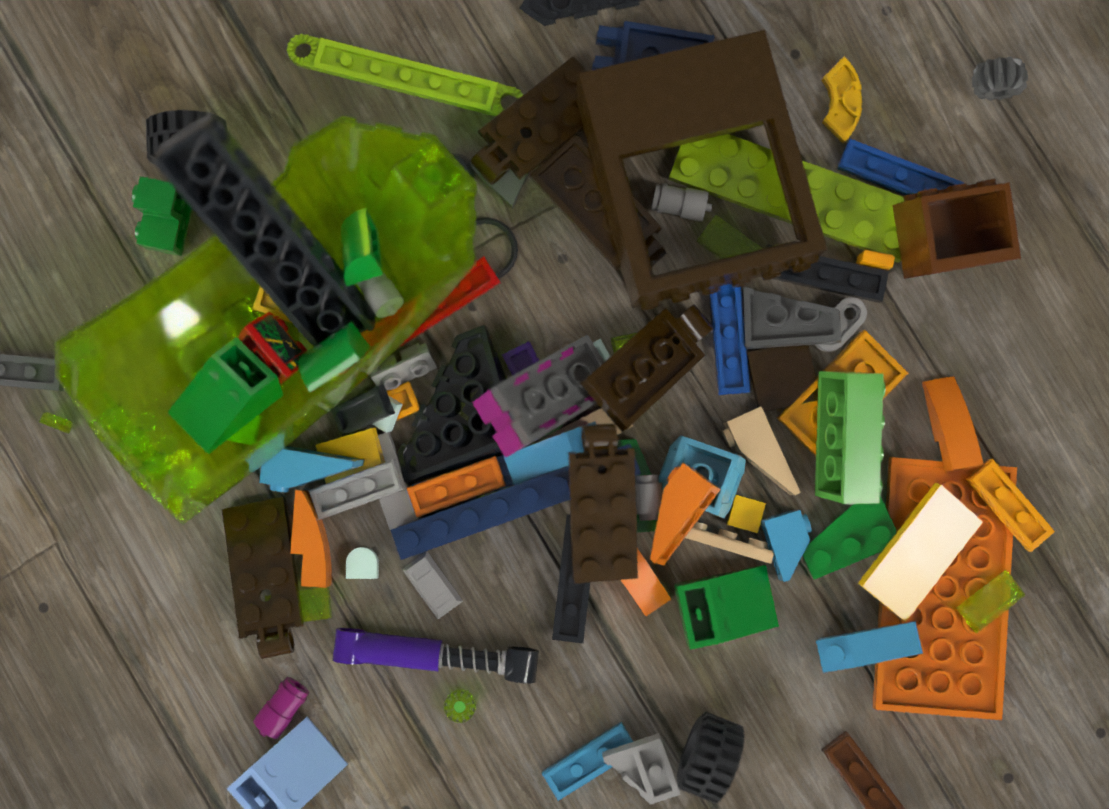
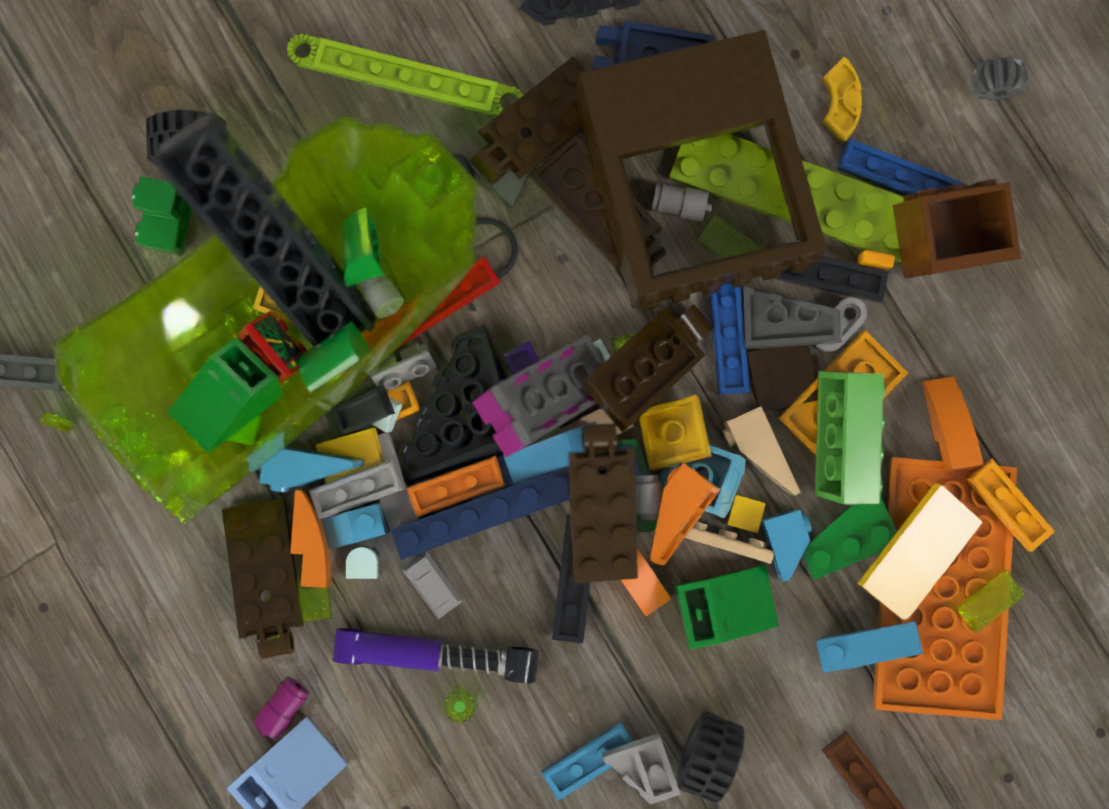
none -> dark azure slope [322,503,390,550]
none -> yellow tile [639,395,712,472]

